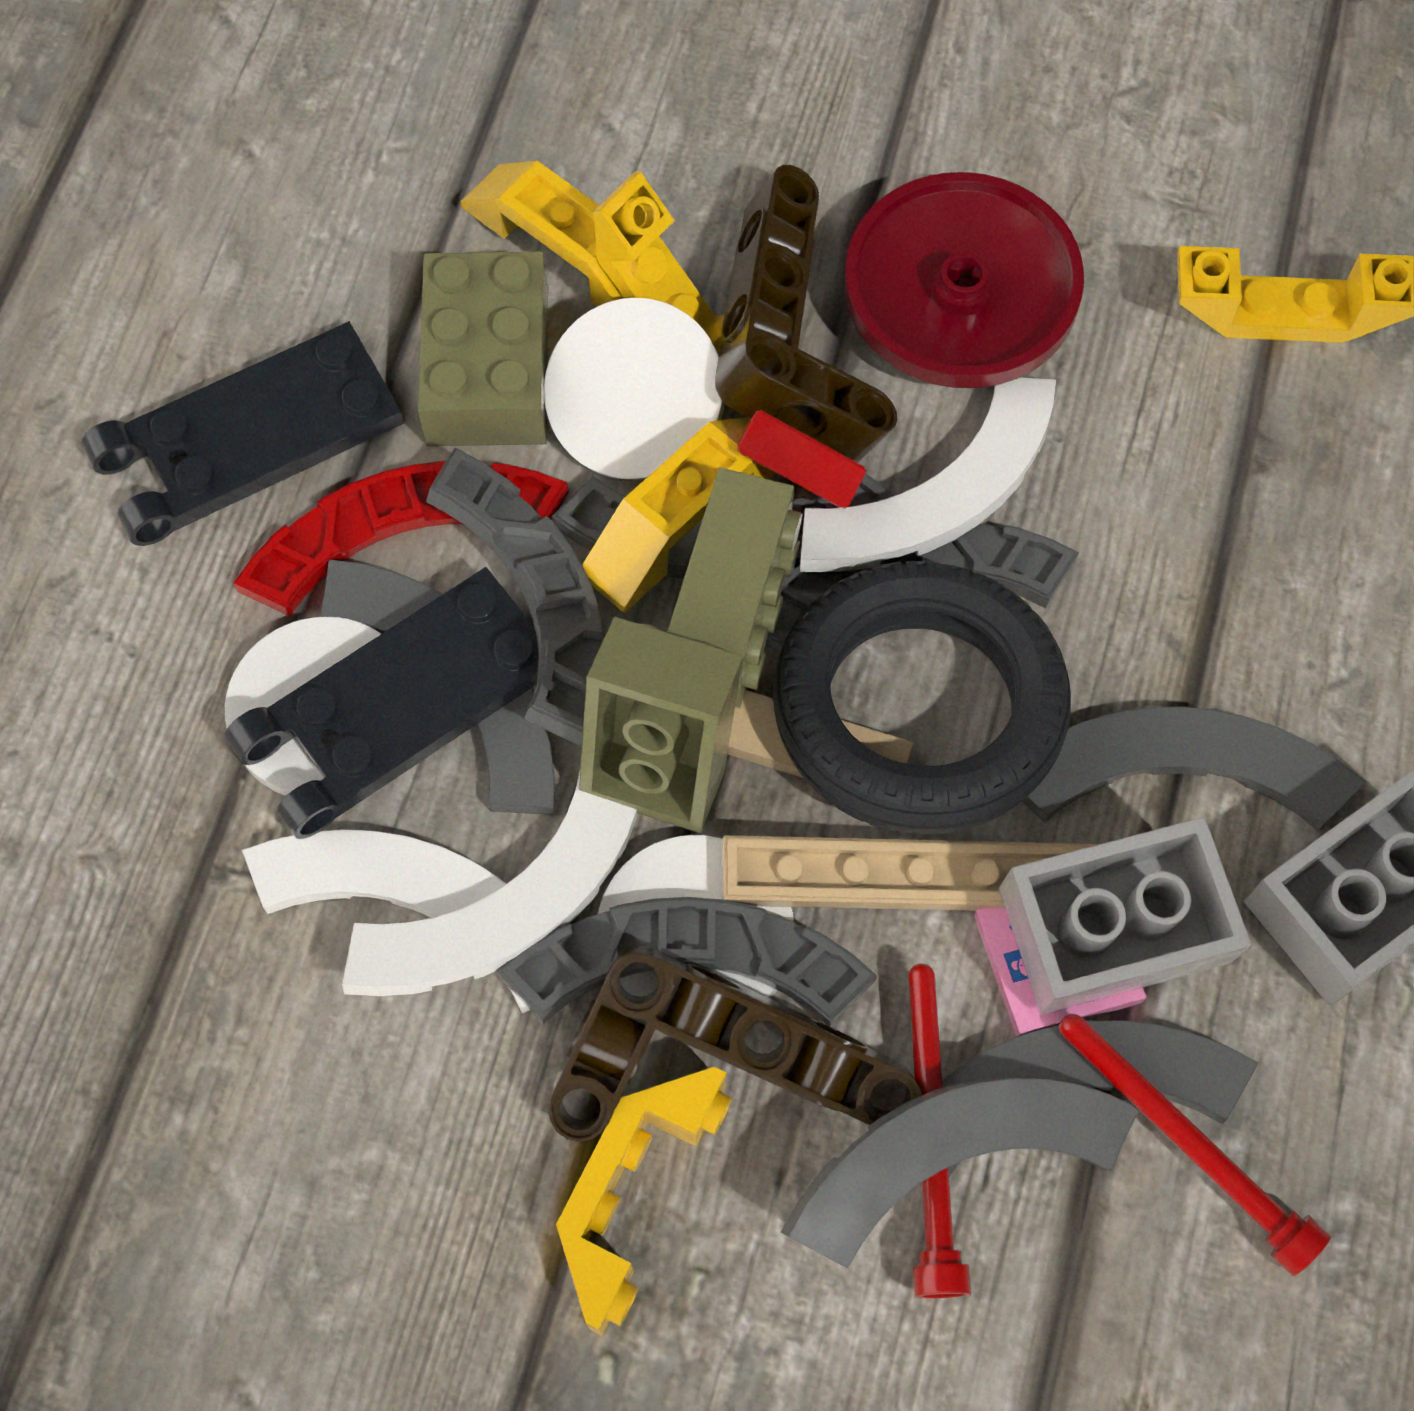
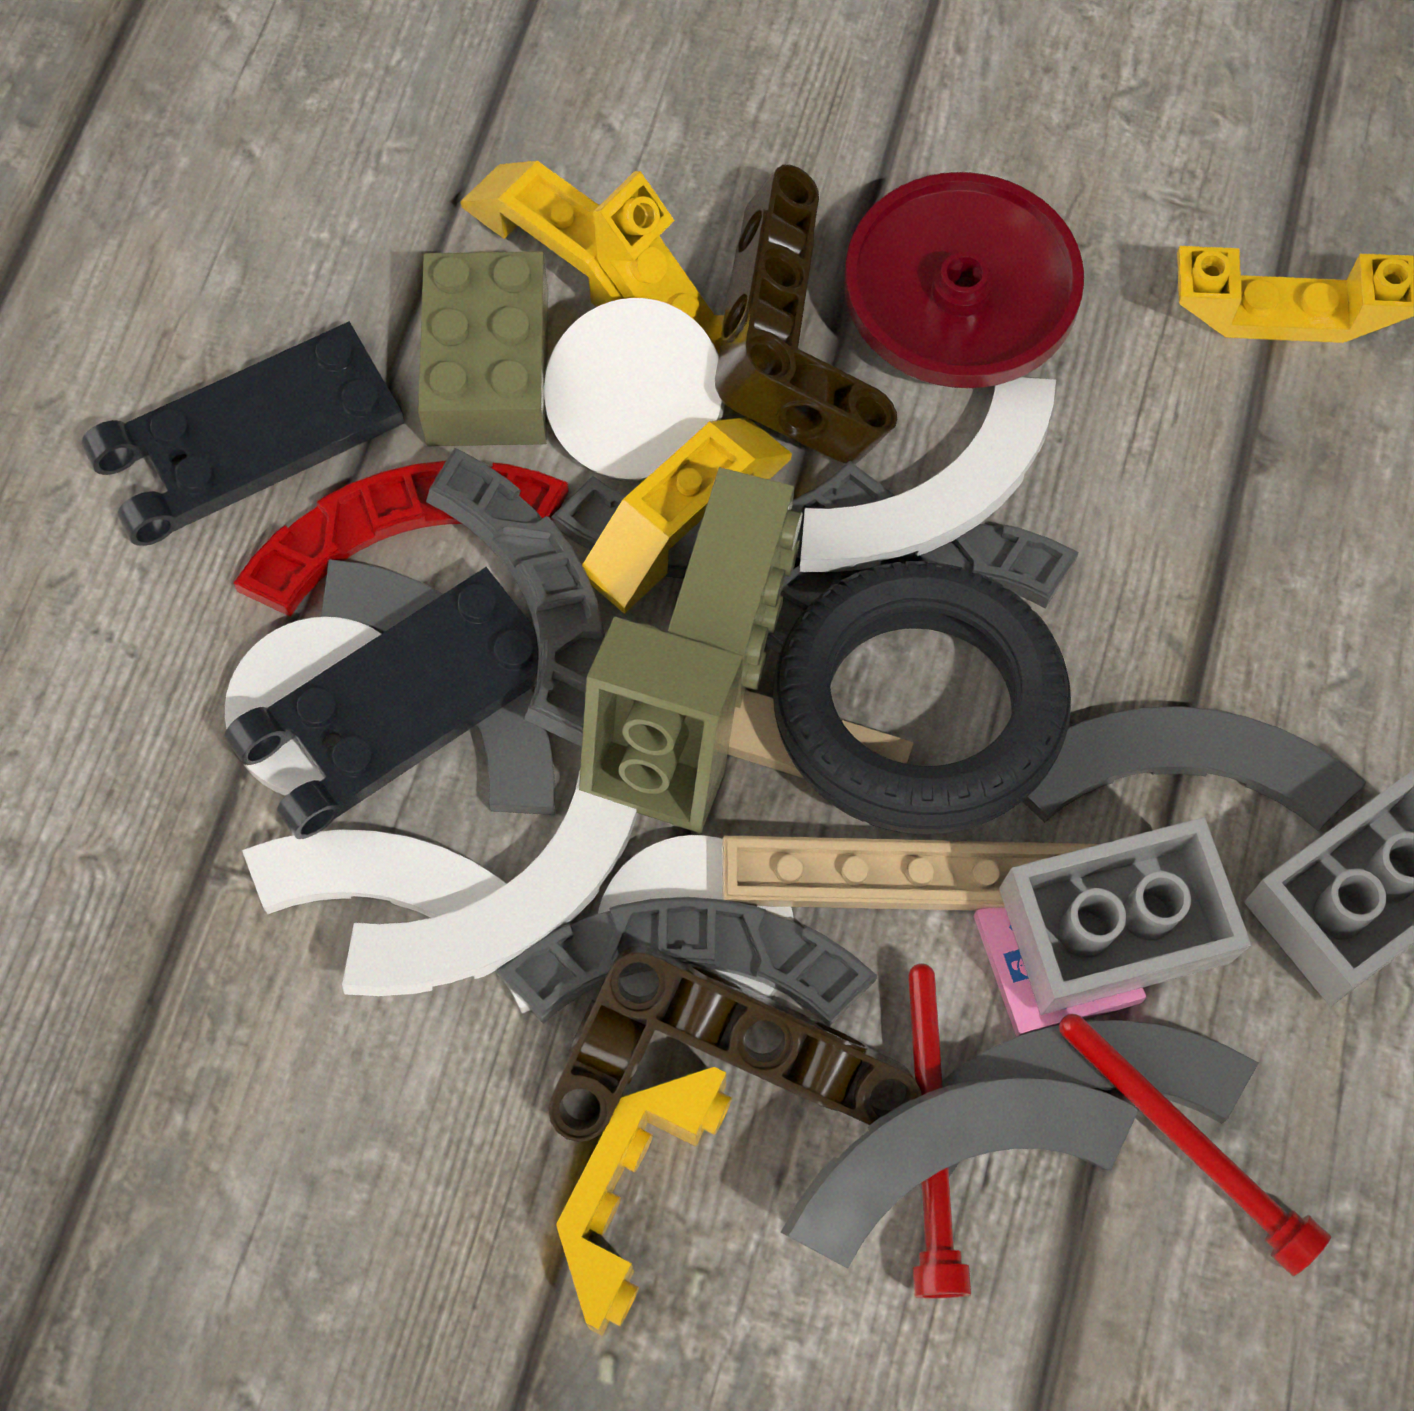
red slope [737,410,867,509] -> none

